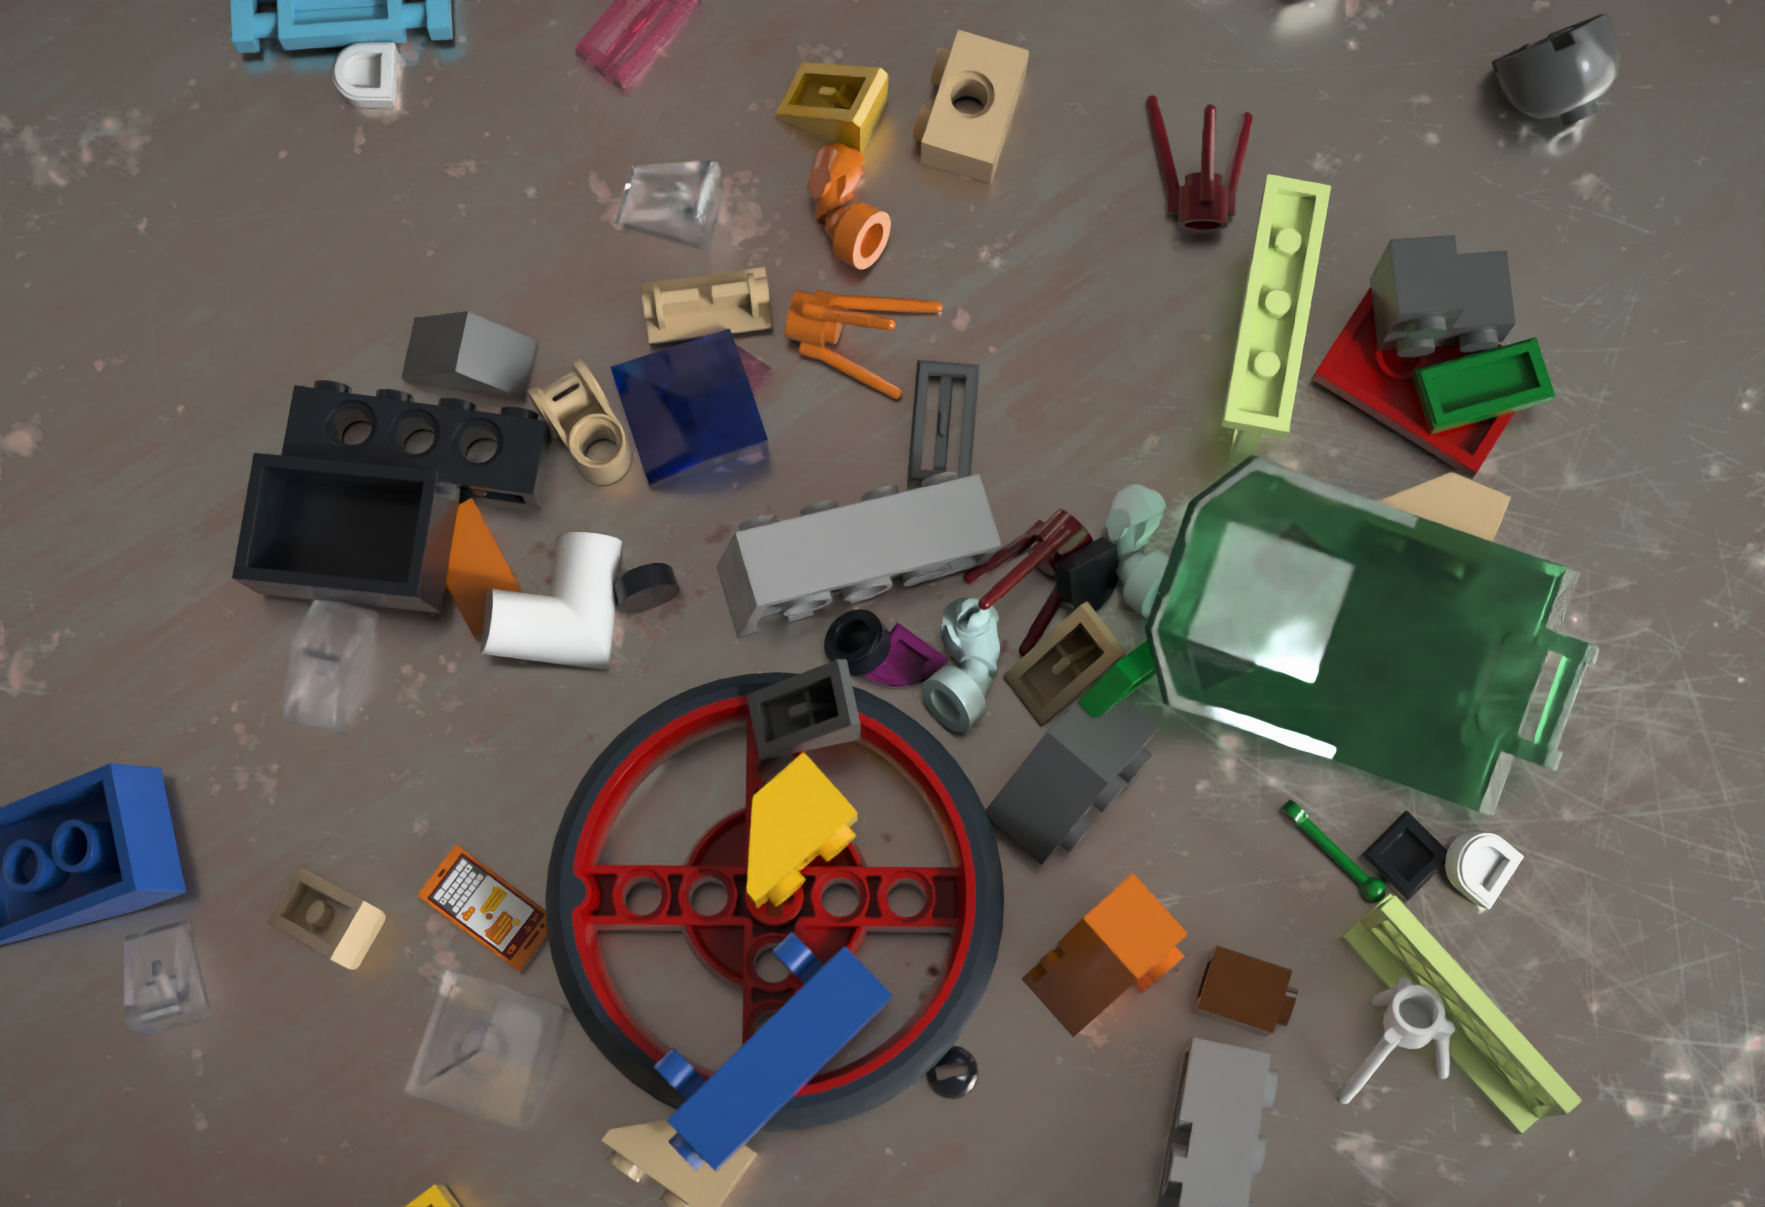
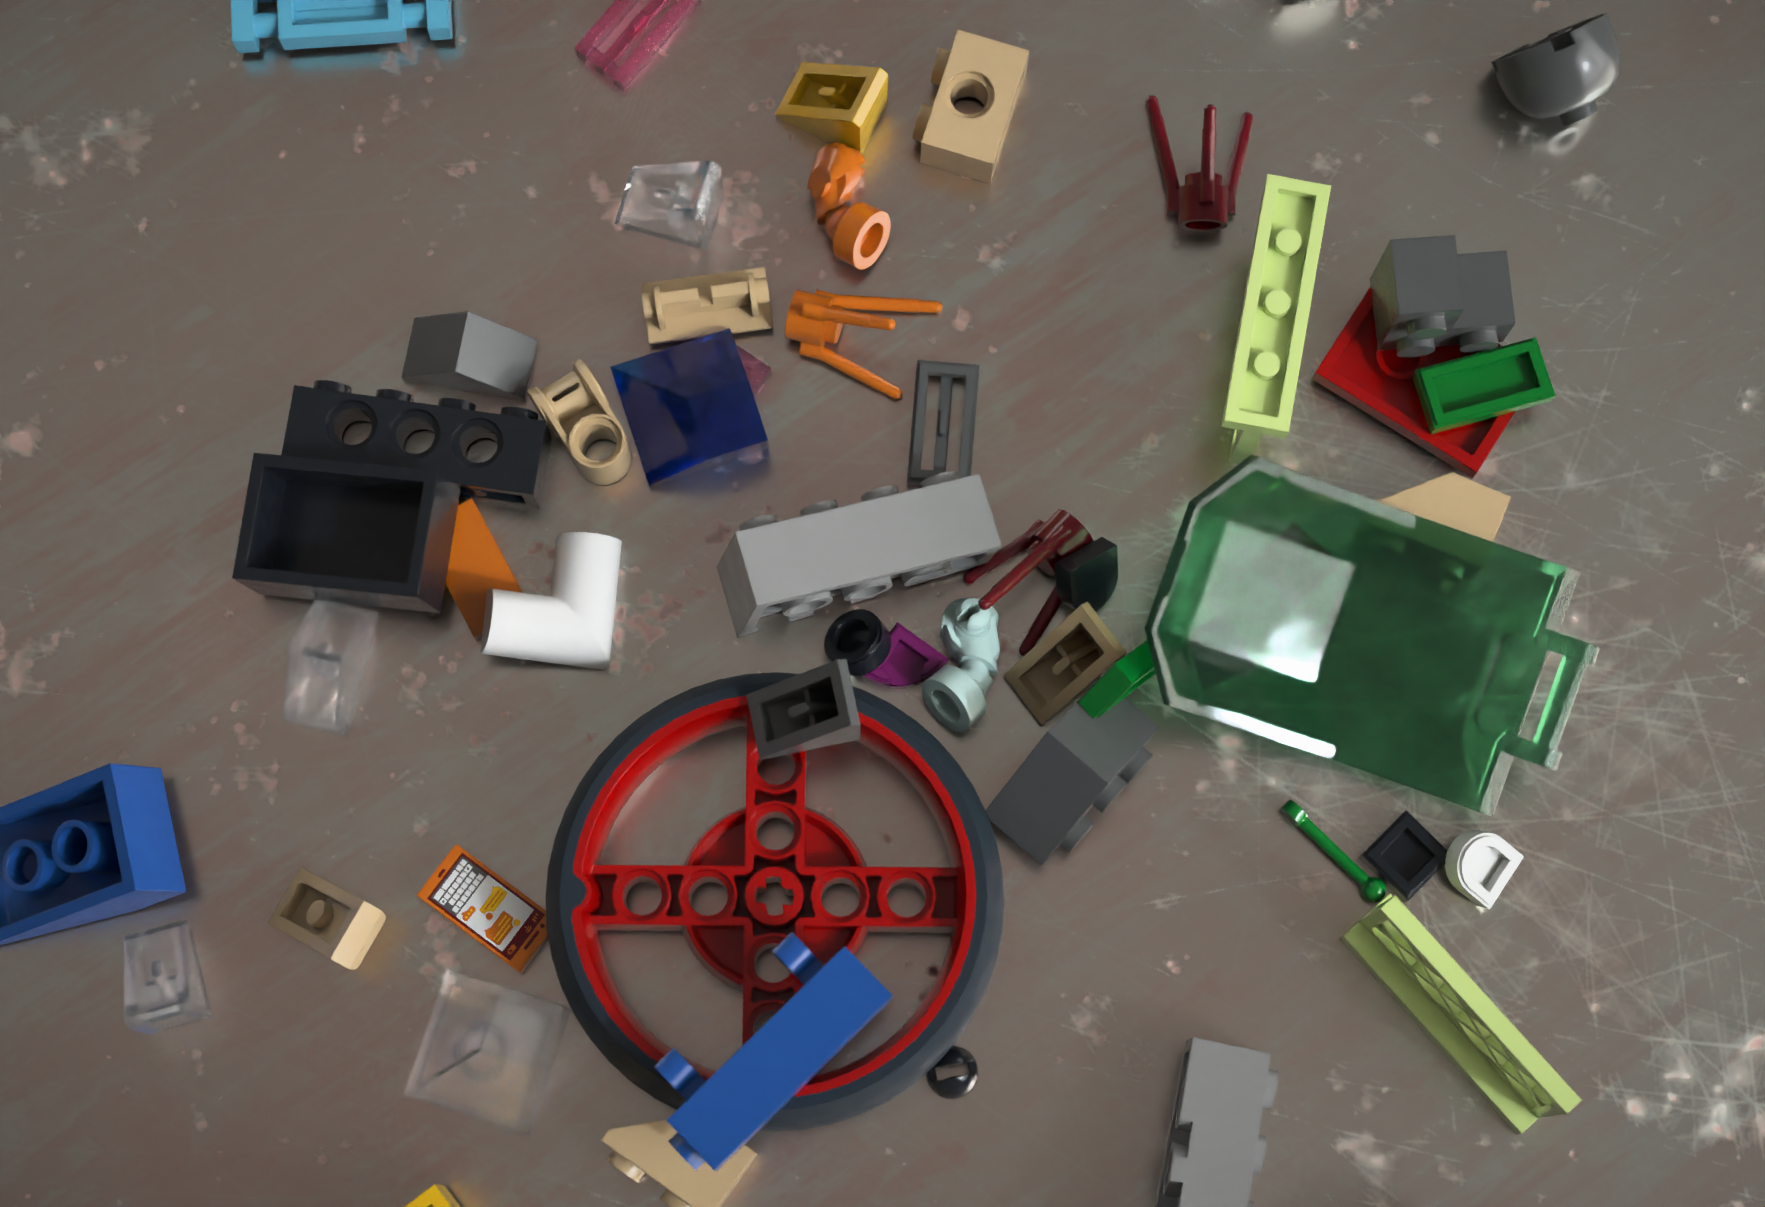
white tile [332,42,398,108] -> none
black tile [613,563,680,613] -> none
yellow slope [746,752,858,909] -> none
orange wedge [1022,873,1188,1037] -> none
light aqua arm [1104,484,1184,618] -> none
reddish brown brick [1191,945,1298,1037] -> none
white plant [1338,977,1455,1104] -> none

